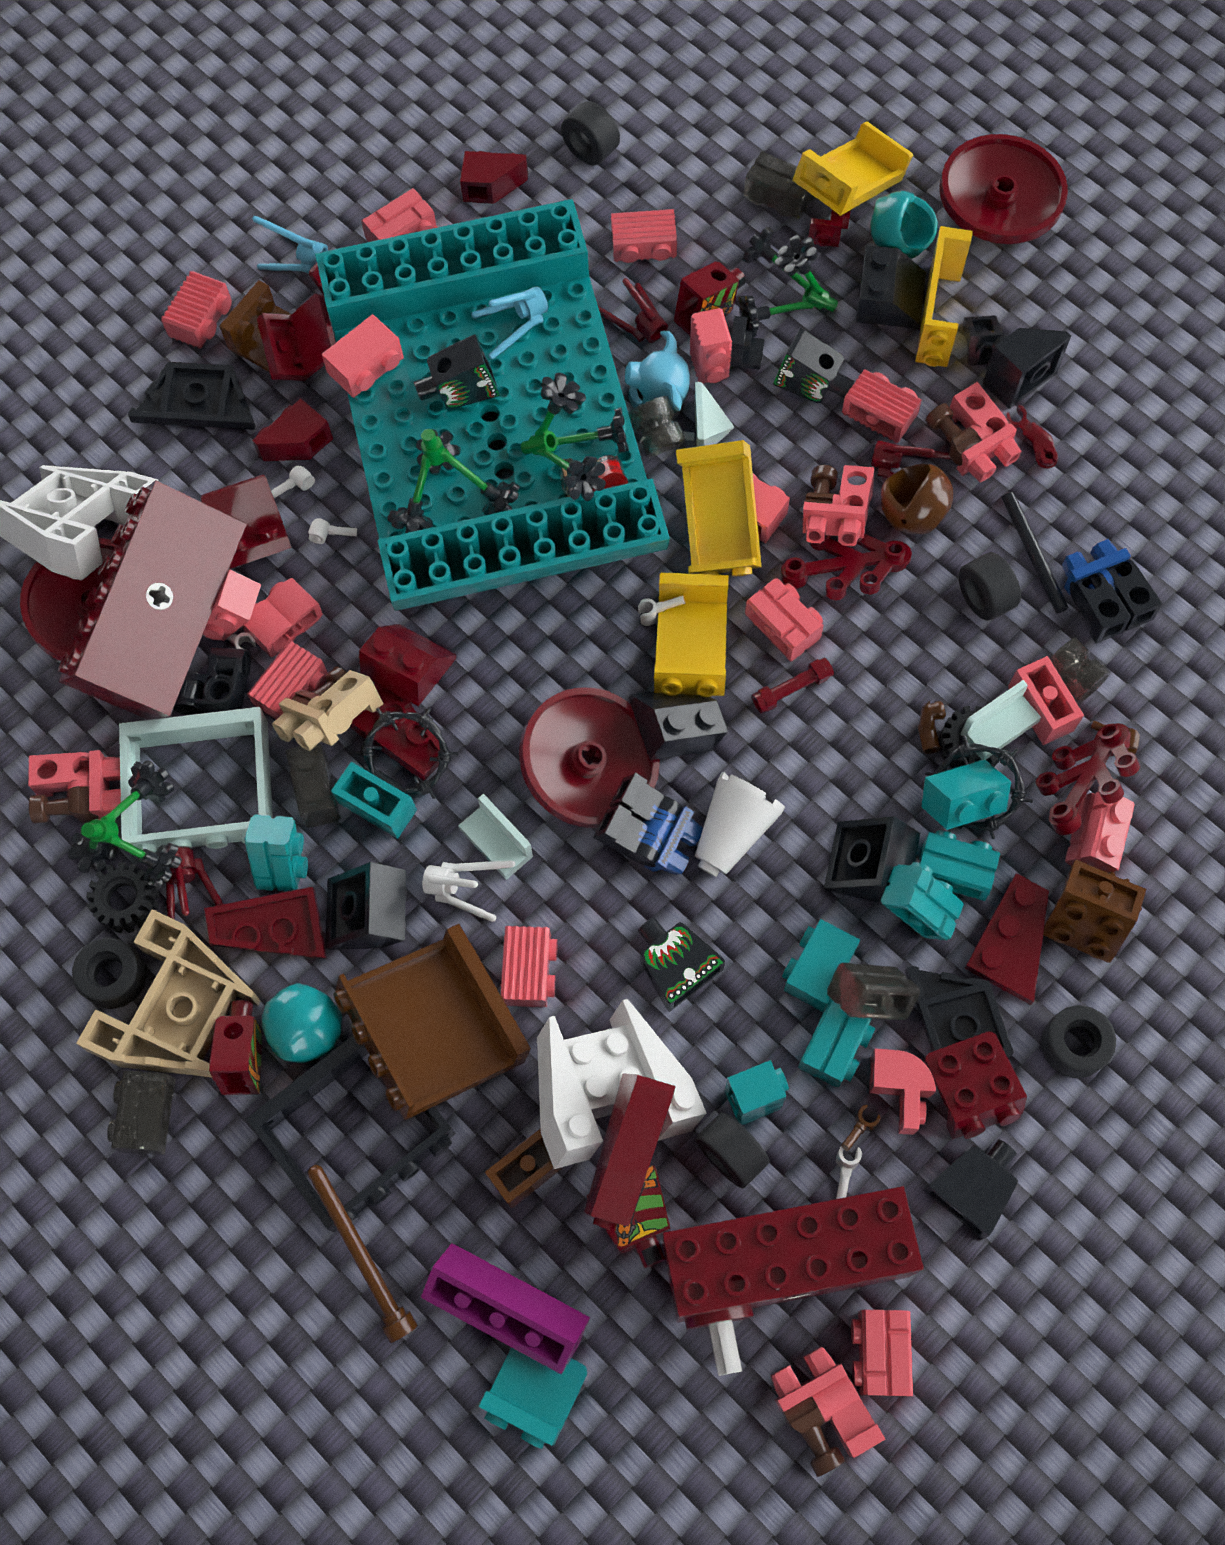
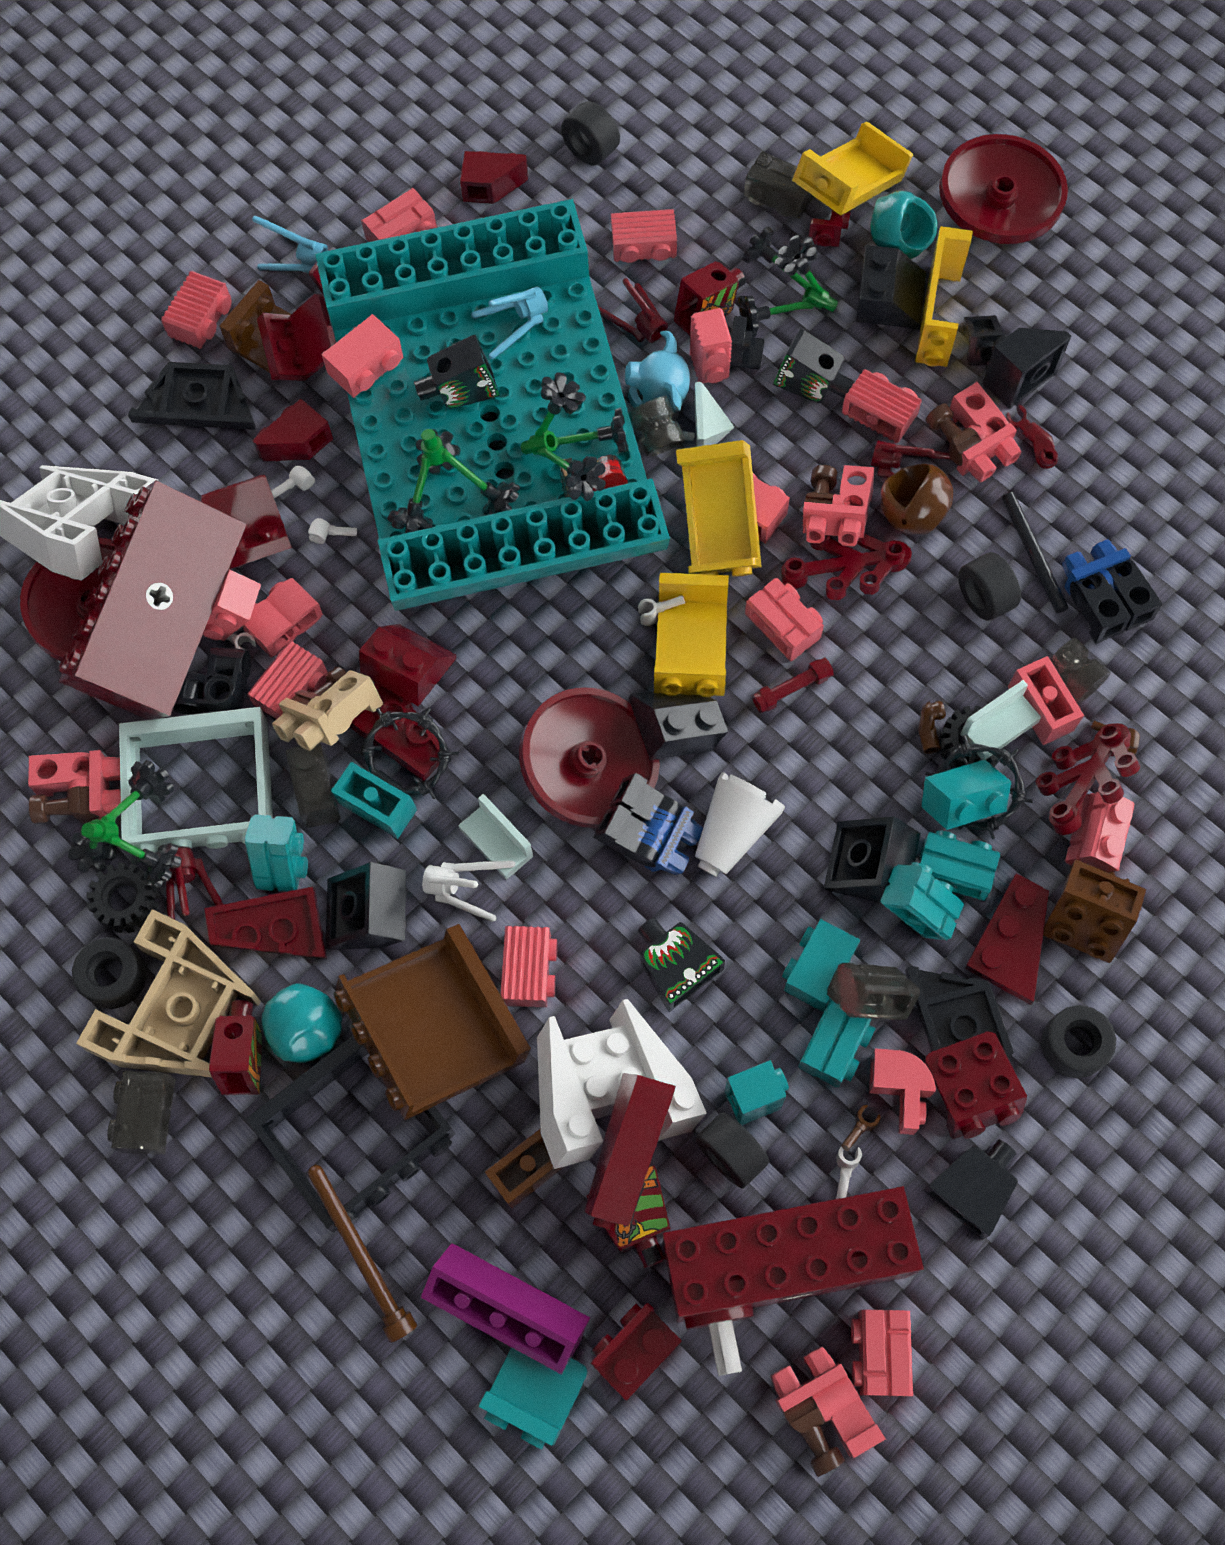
none -> dark red bracket [590,1303,682,1401]

